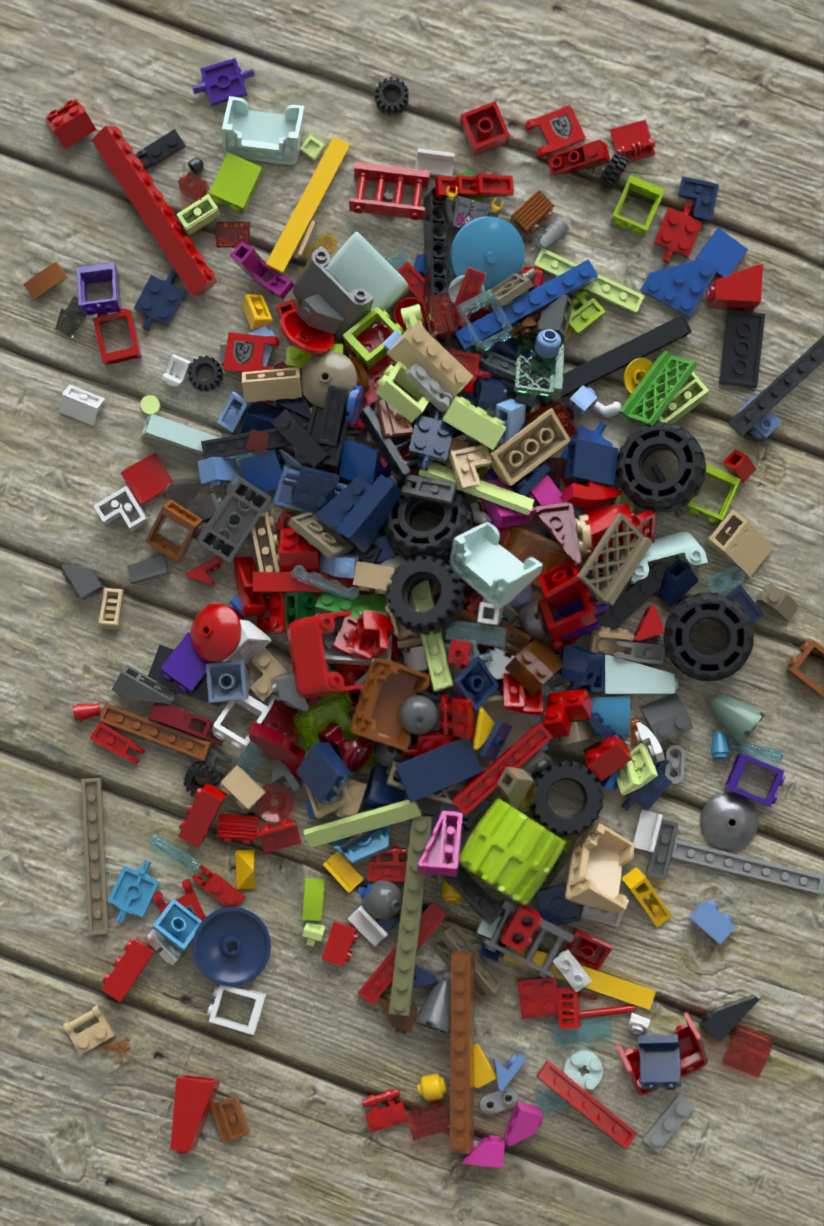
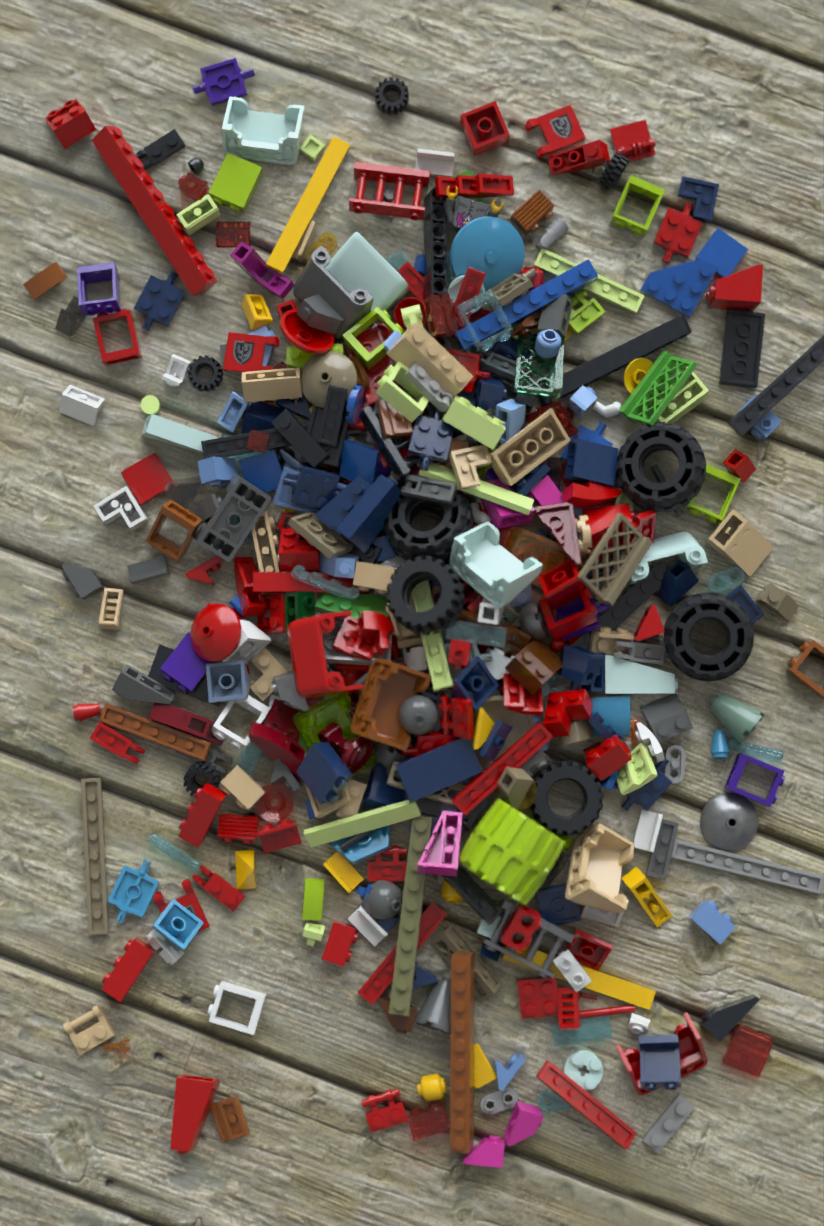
dark blue dish [192,907,271,987] -> none

